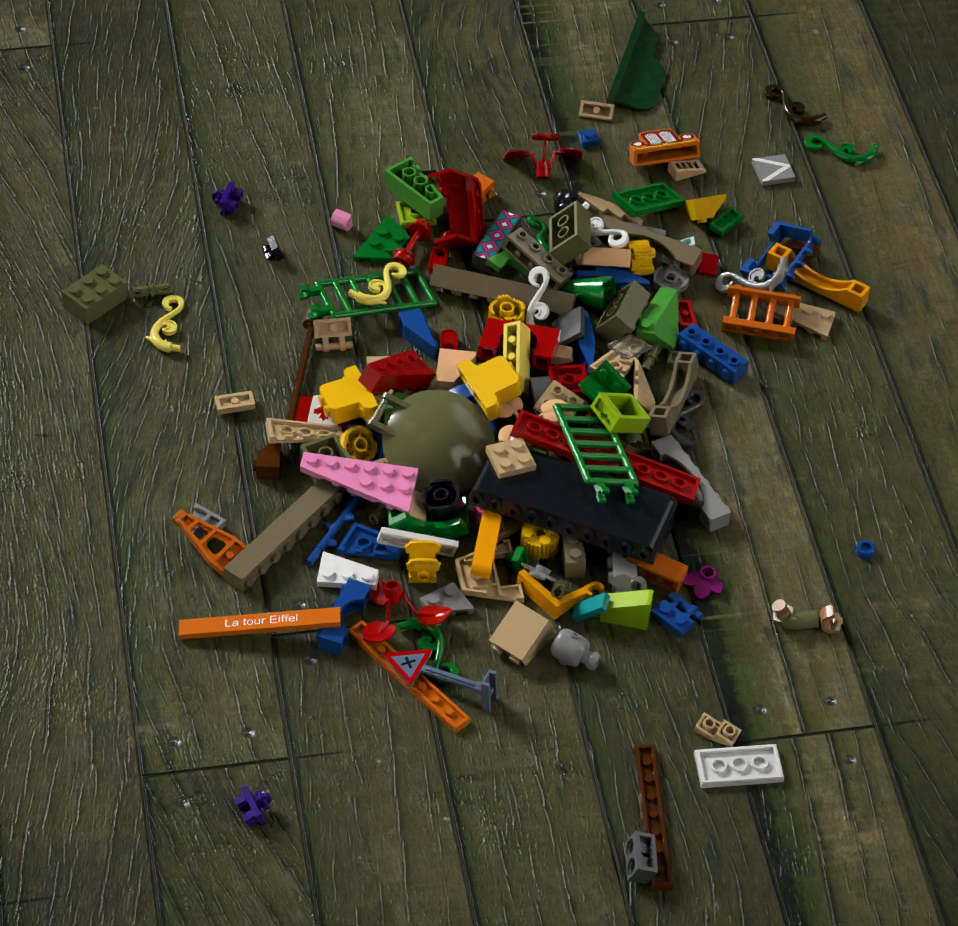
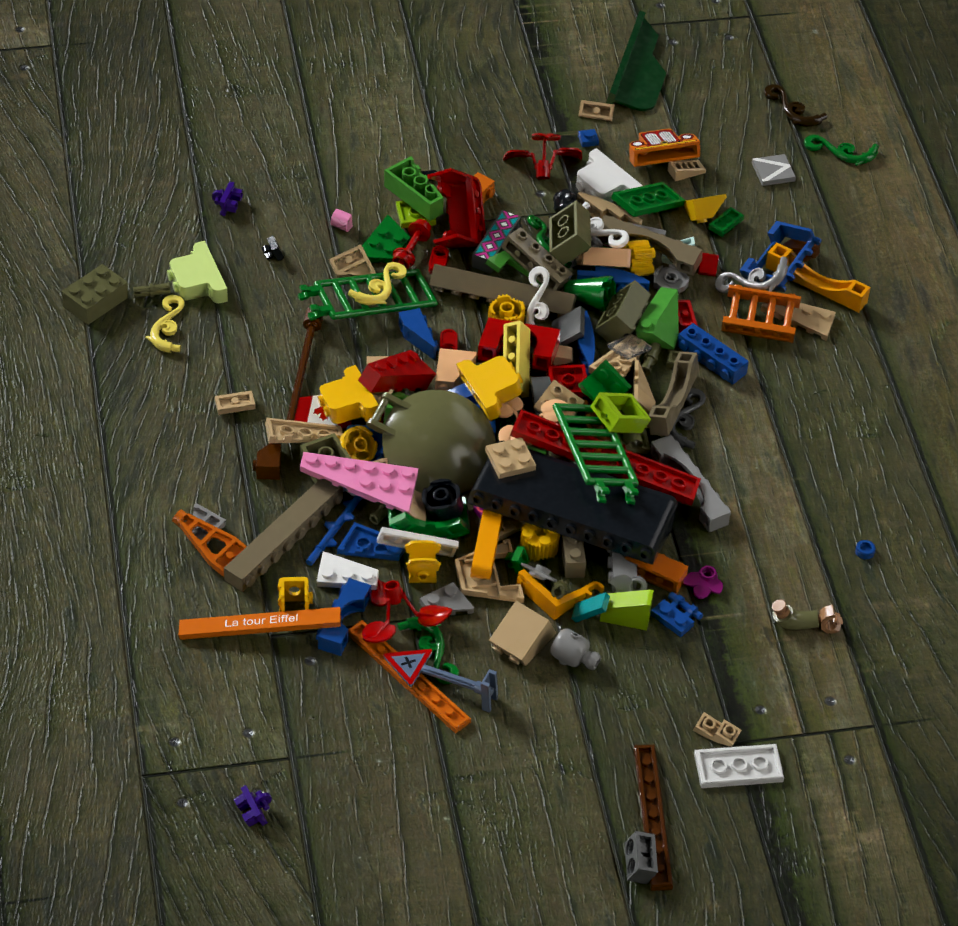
tan plate [313,317,353,353] -> none
none -> yellowish green brick [167,241,228,303]
none -> yellow piece [278,577,313,612]
none -> tan wing [329,244,376,277]
none -> white brick [576,148,643,202]

